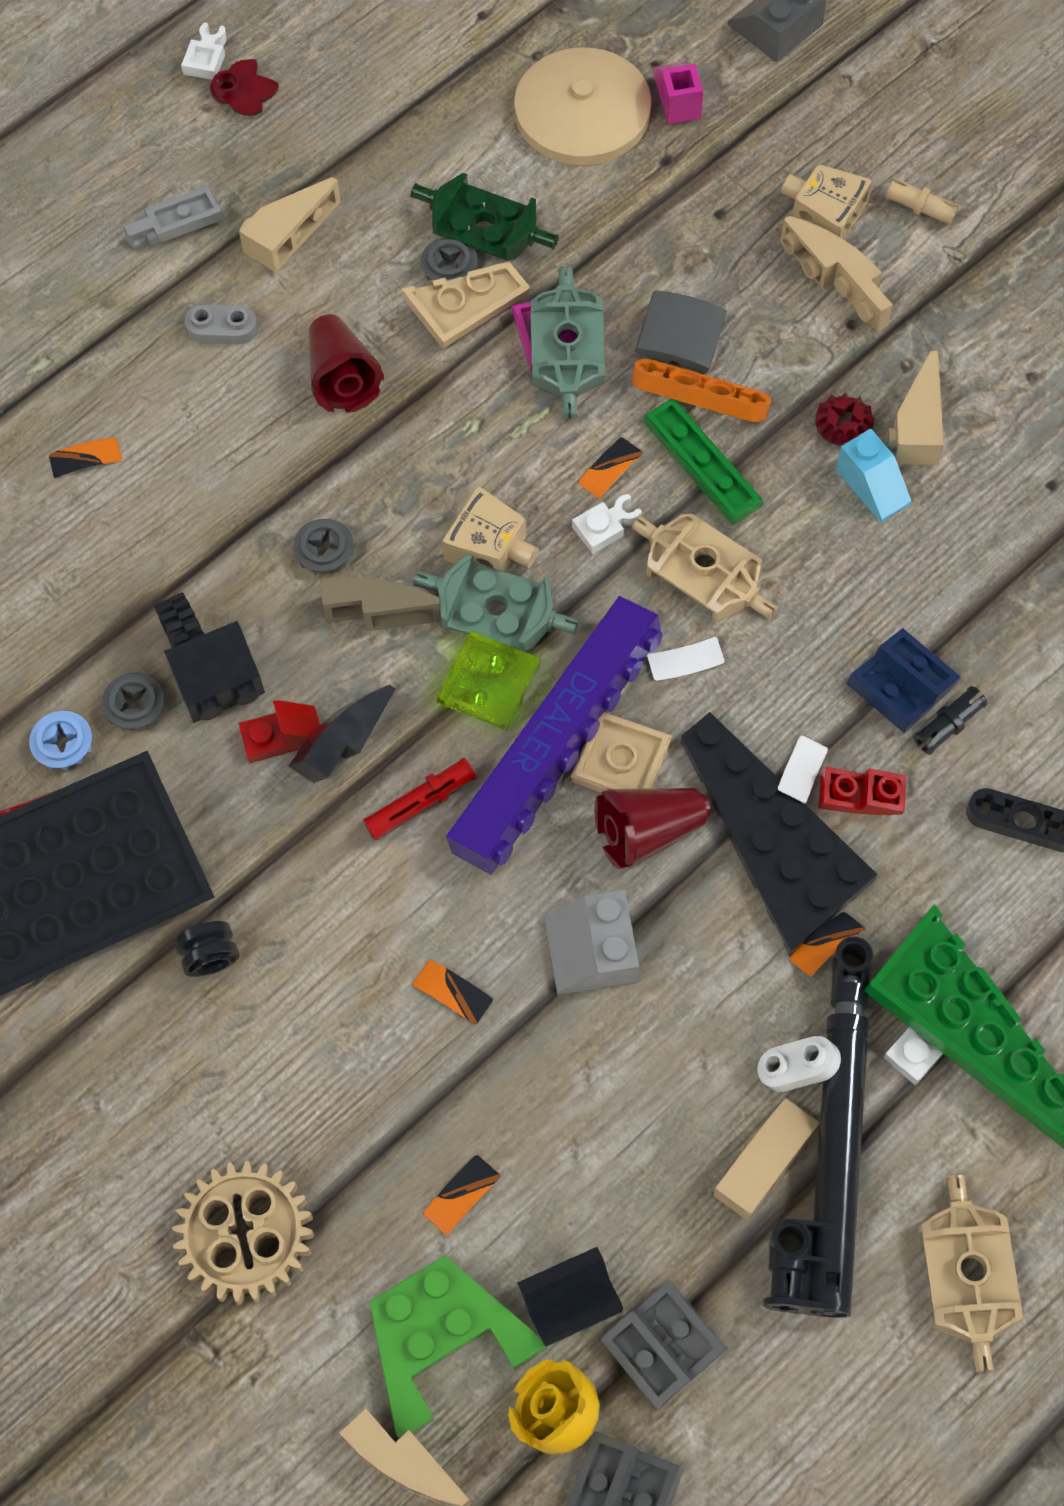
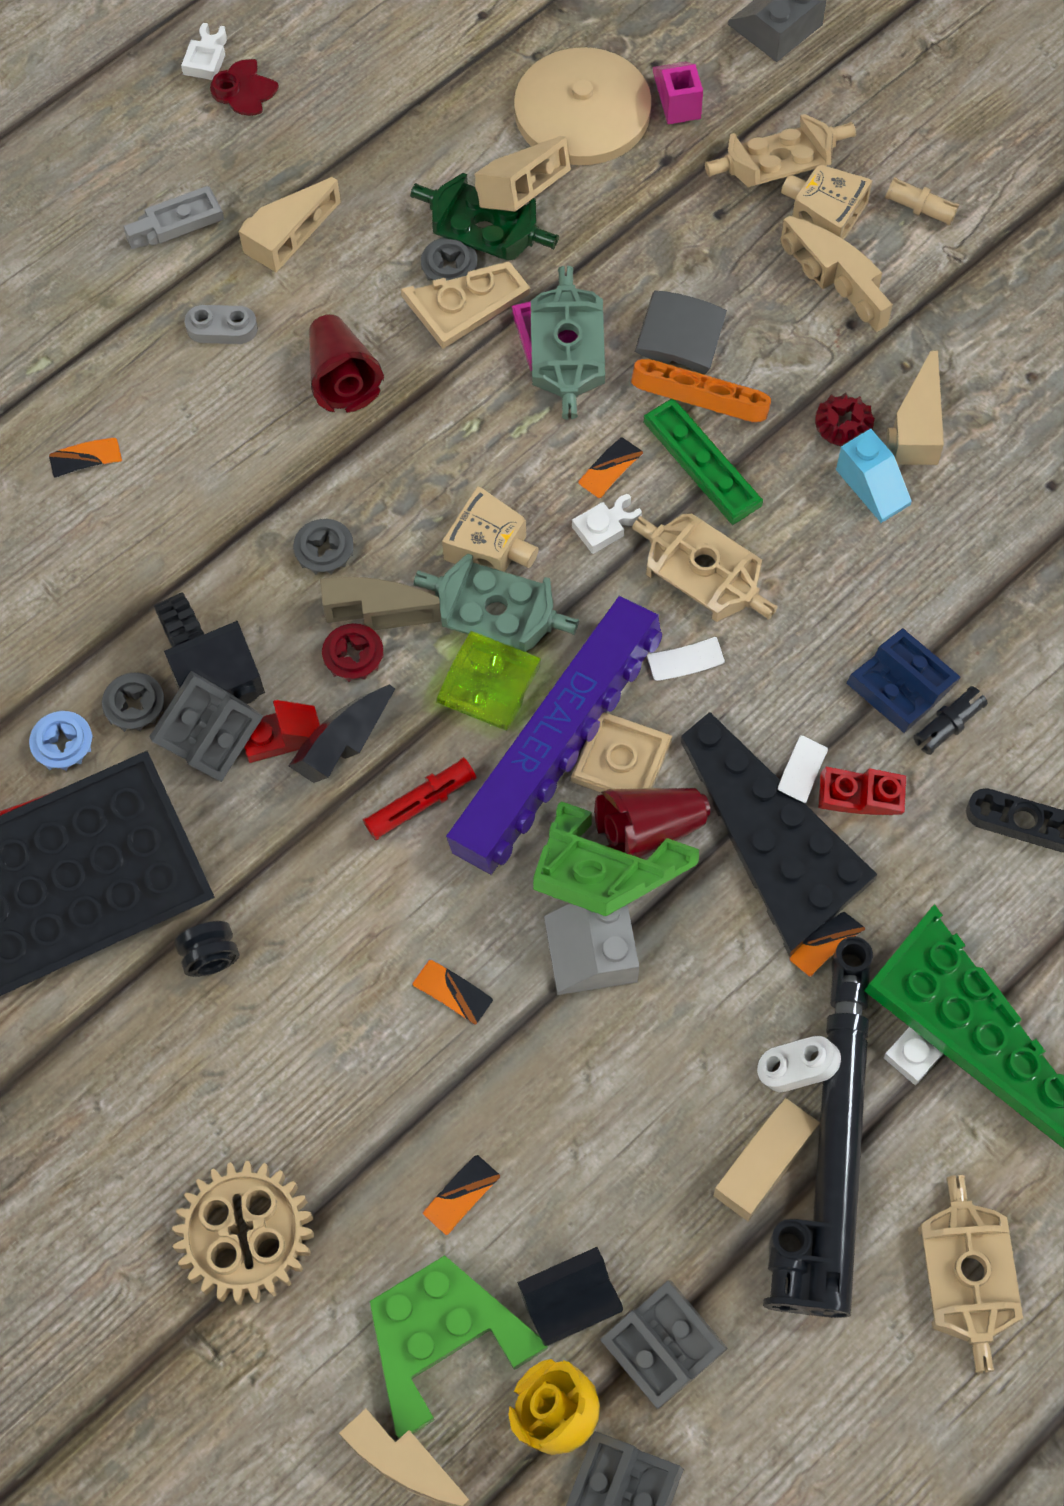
none -> dark grey slope [149,671,263,782]
none -> dark red gear [322,623,384,682]
none -> tan slope [475,136,571,212]
none -> bright green wing [533,801,699,916]
none -> tan plate [705,114,856,187]

